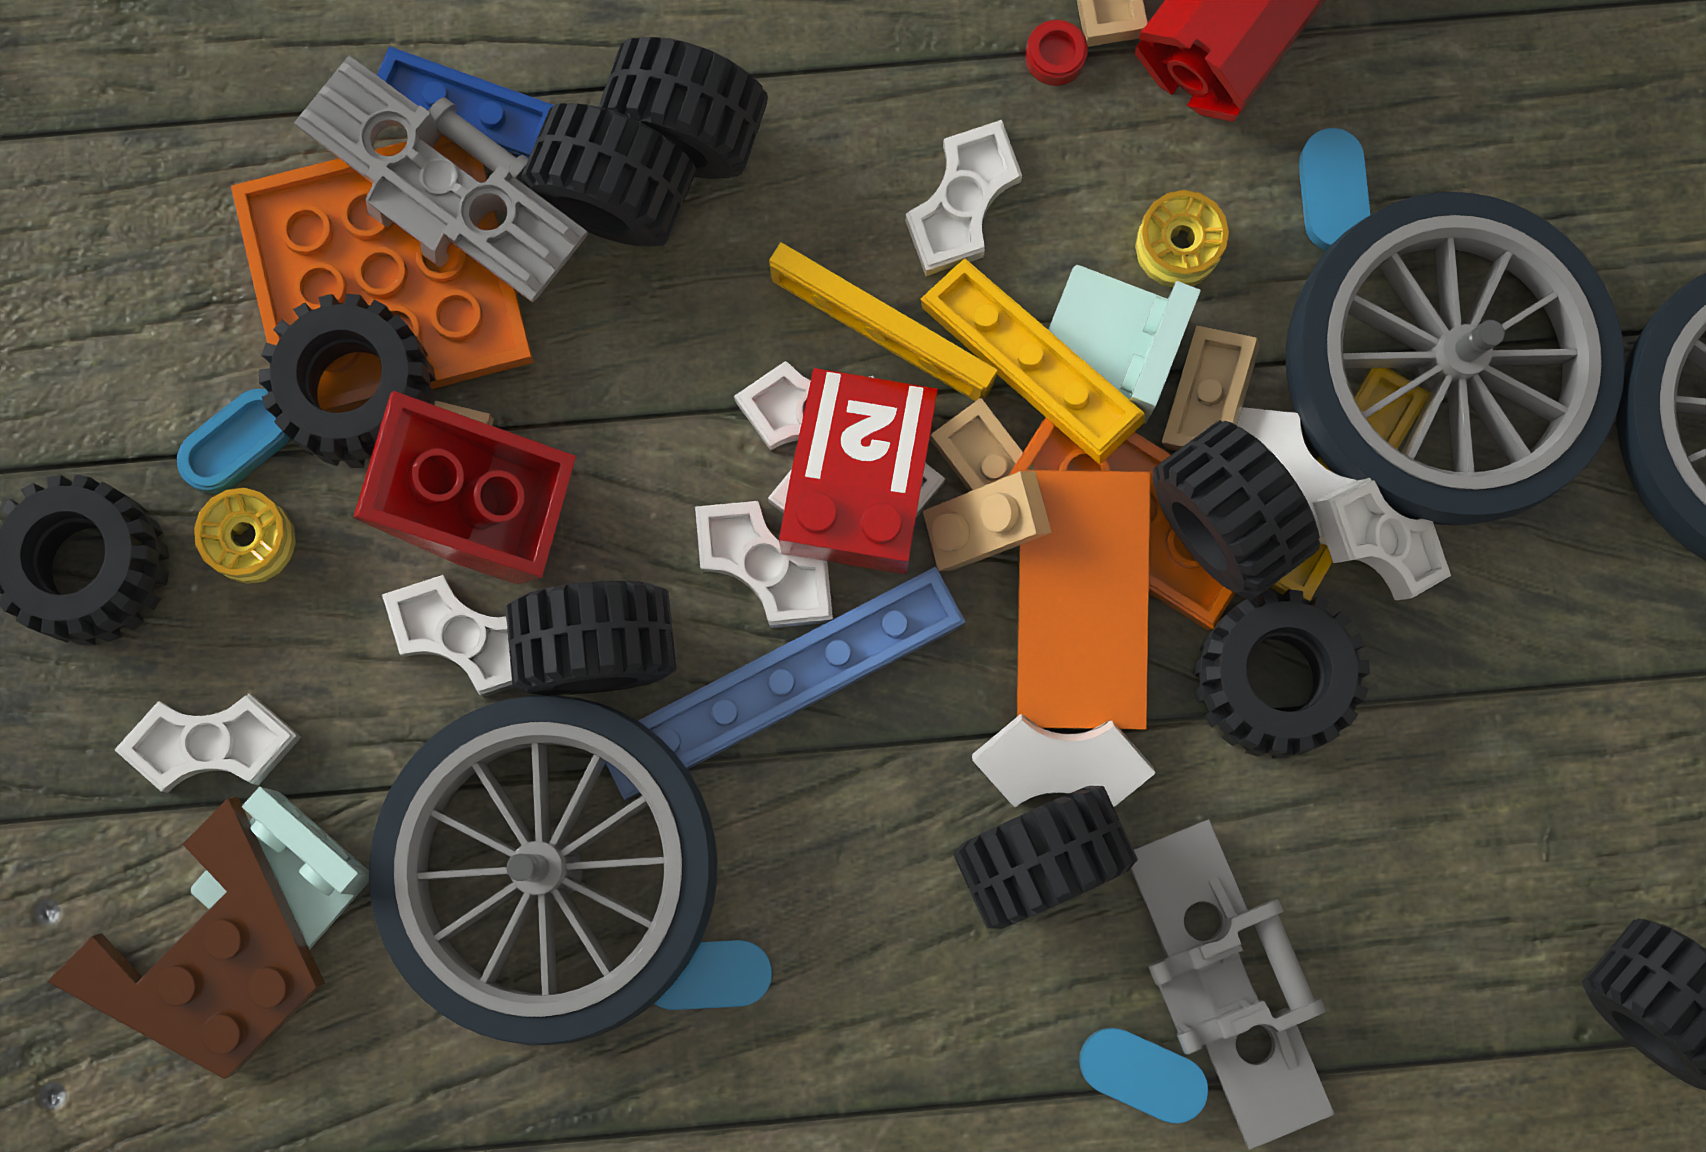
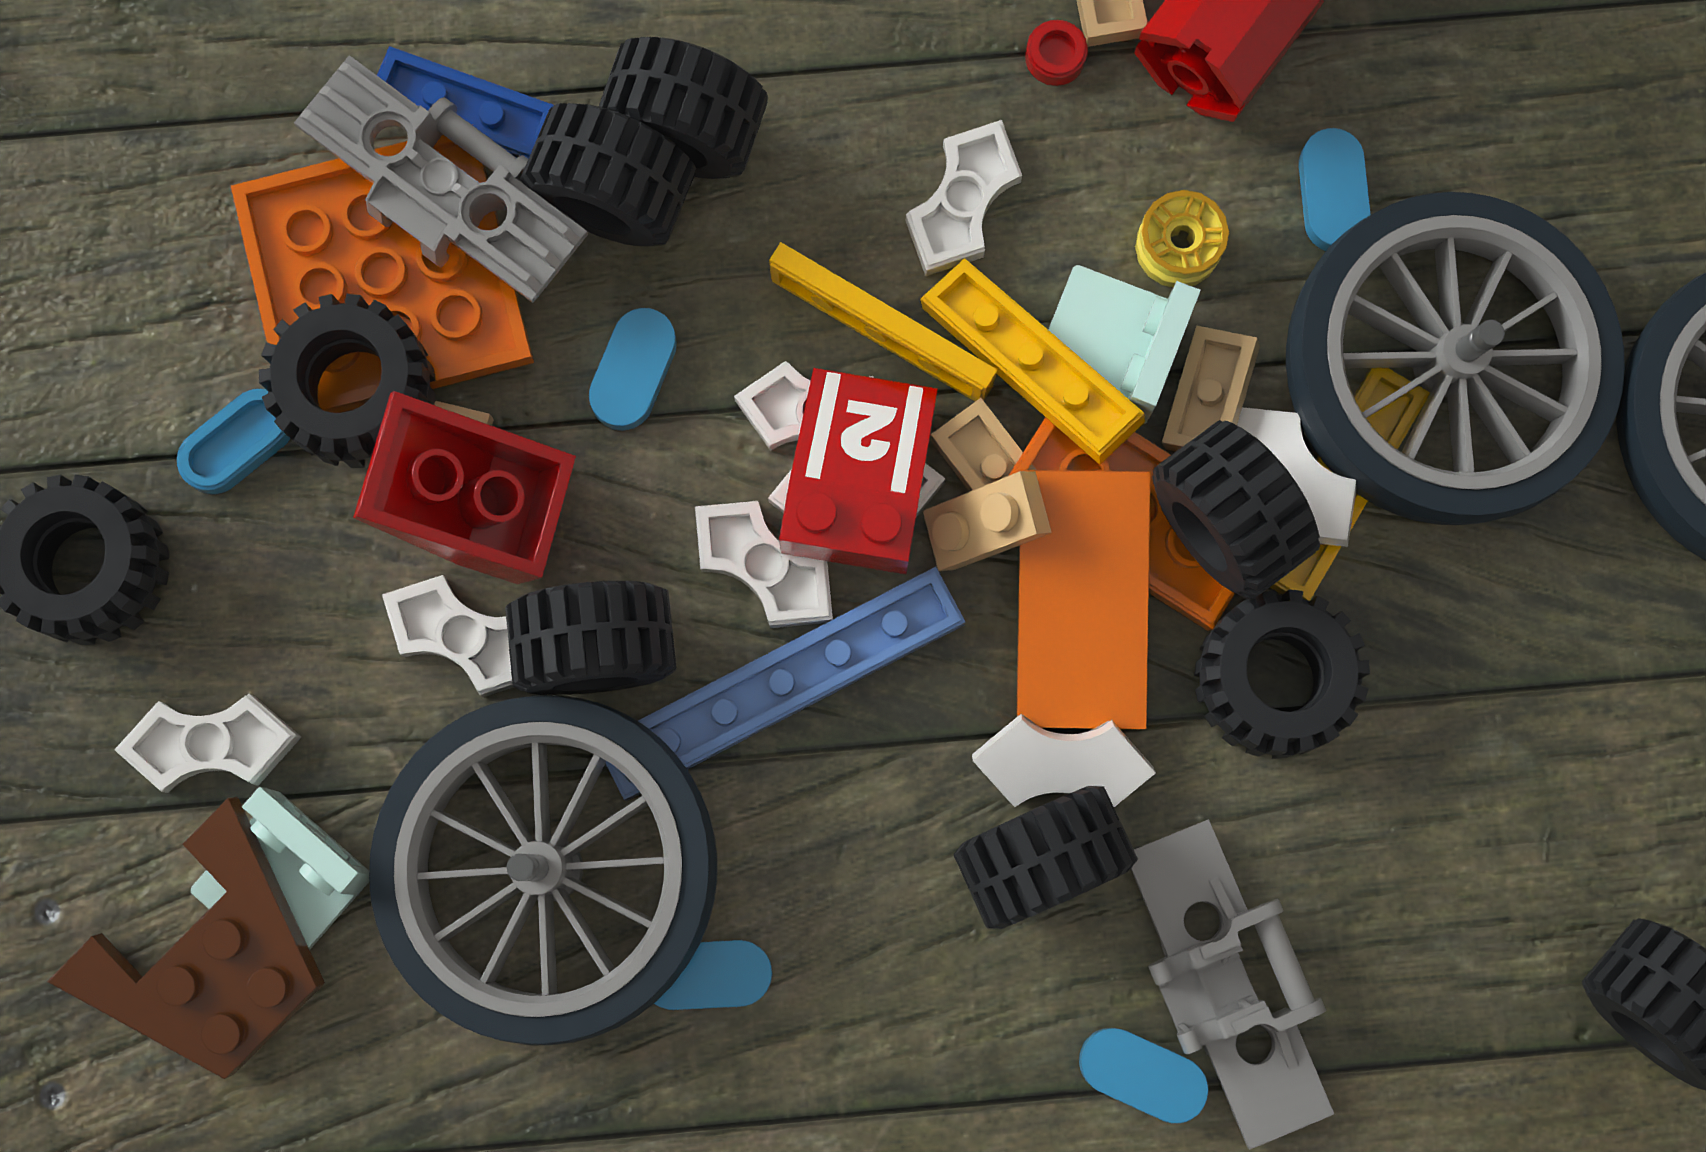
light yellow wheel [194,488,296,584] -> none
white tile [1312,478,1451,600] -> none
none -> dark azure tile [589,308,677,431]

